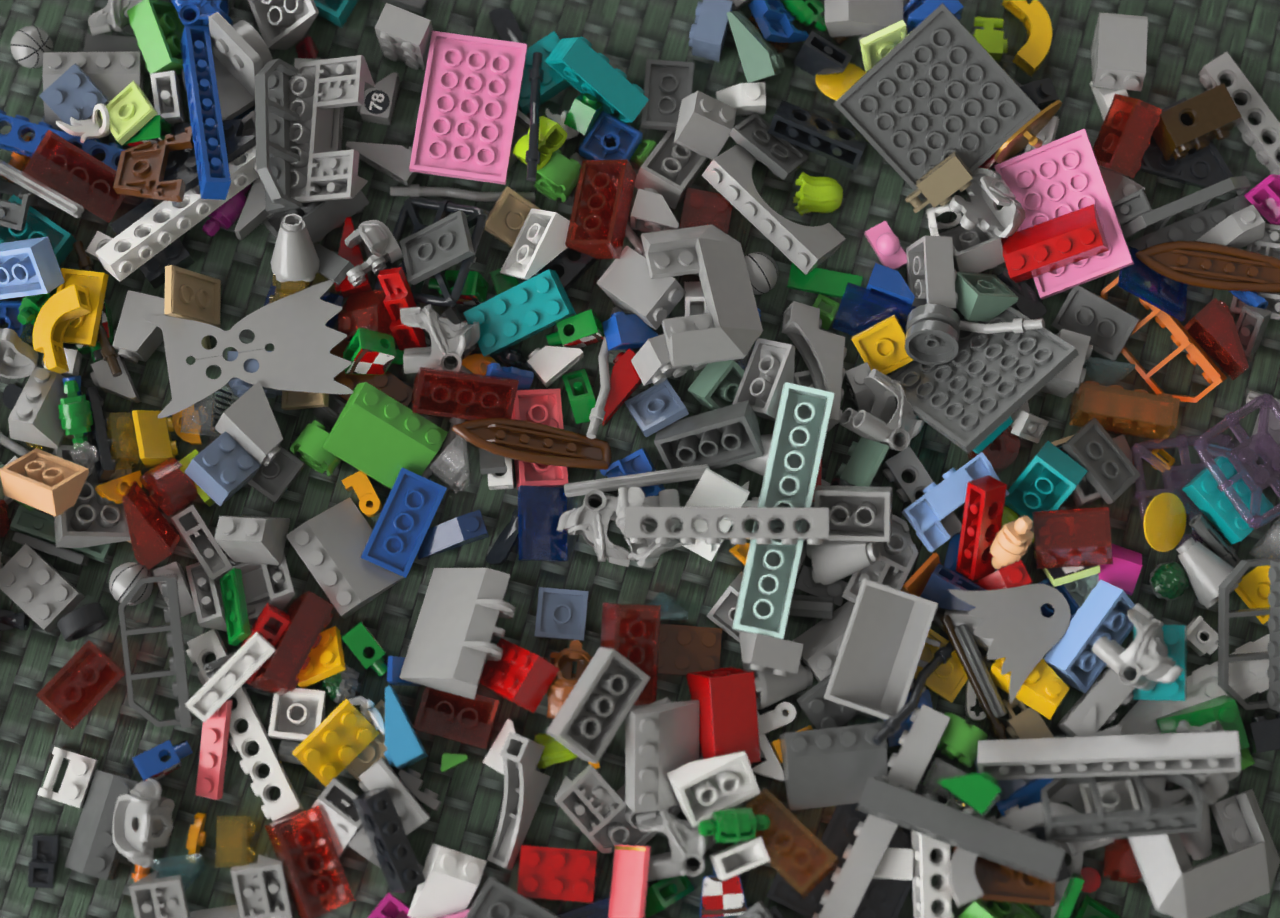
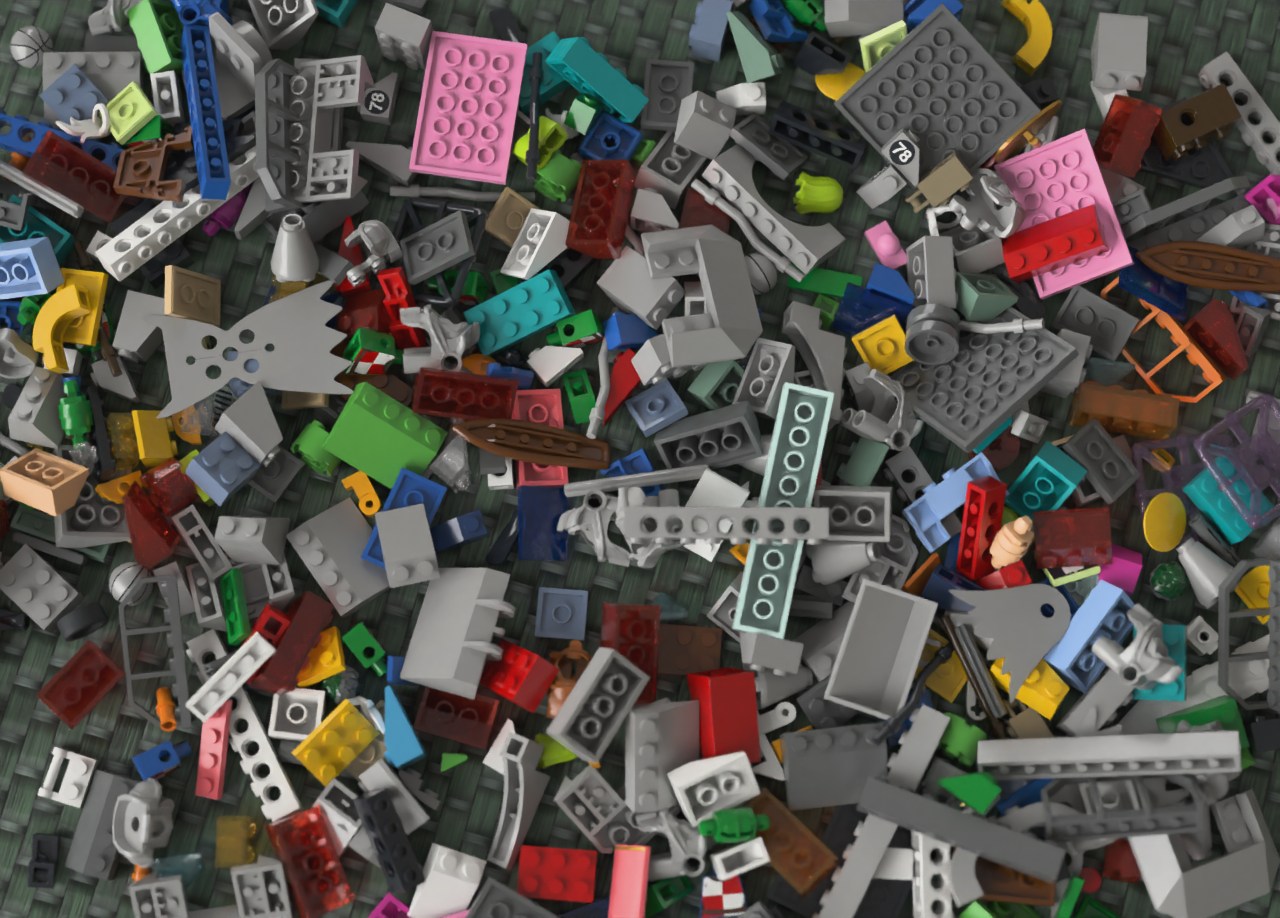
light orange plate [186,812,207,864] -> none
dark red slope [295,36,319,59] -> none
lime brick [973,17,1008,61] -> none
none -> orange pin [156,687,177,732]
none -> light grey slope [374,503,440,588]
none -> light grey bar [691,178,806,283]
none -> light grey slope [856,162,908,209]
none -> light grey slope [881,128,919,186]

